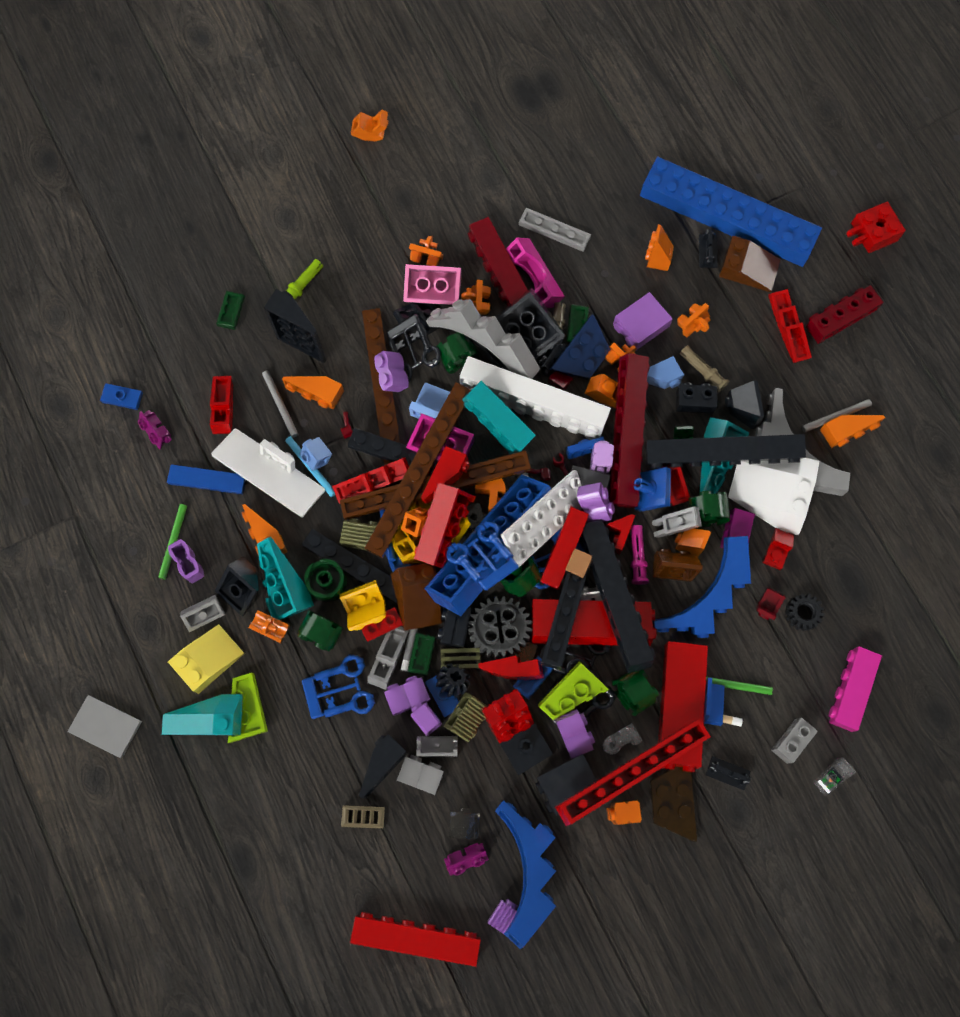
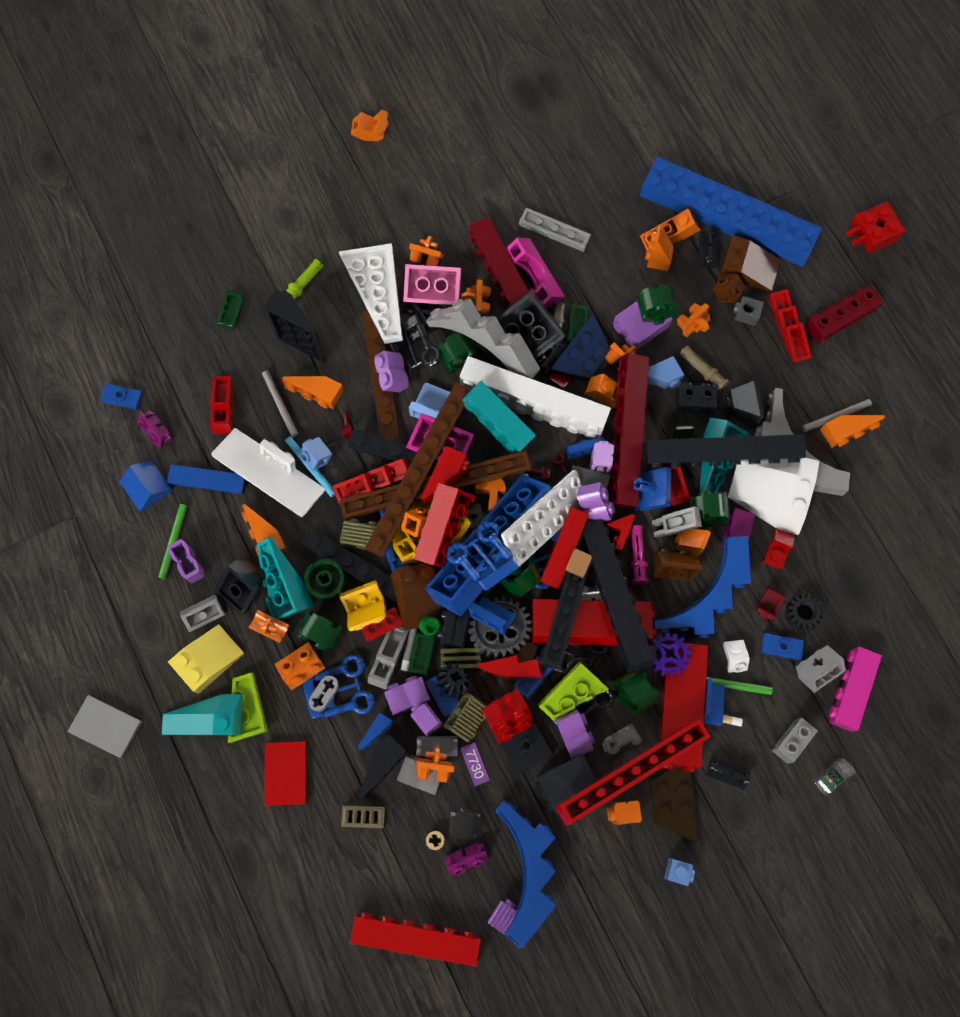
none -> blue slope [119,460,172,512]
none -> red tile [265,741,307,806]
none -> orange brick [274,642,325,690]
none -> light grey beam [309,676,339,712]
none -> white wing [339,243,403,343]
none -> blue slope [358,713,394,751]
none -> orange hips [414,746,454,782]
none -> green tile [419,615,440,636]
none -> tan bush [426,831,445,850]
none -> medium lavender sticker [460,742,490,786]
none -> blue panel [468,597,516,635]
none -> dark green brick [637,284,679,325]
none -> orange slope [640,209,701,250]
none -> dark purple gear [649,632,692,678]
none -> medium blue brick [664,858,695,886]
none -> reddish brown brick [712,273,745,303]
none -> white bracket [723,640,750,673]
none -> dark grey brick [733,296,764,326]
none -> blue plate [761,633,804,661]
none -> light grey brick [796,645,846,693]

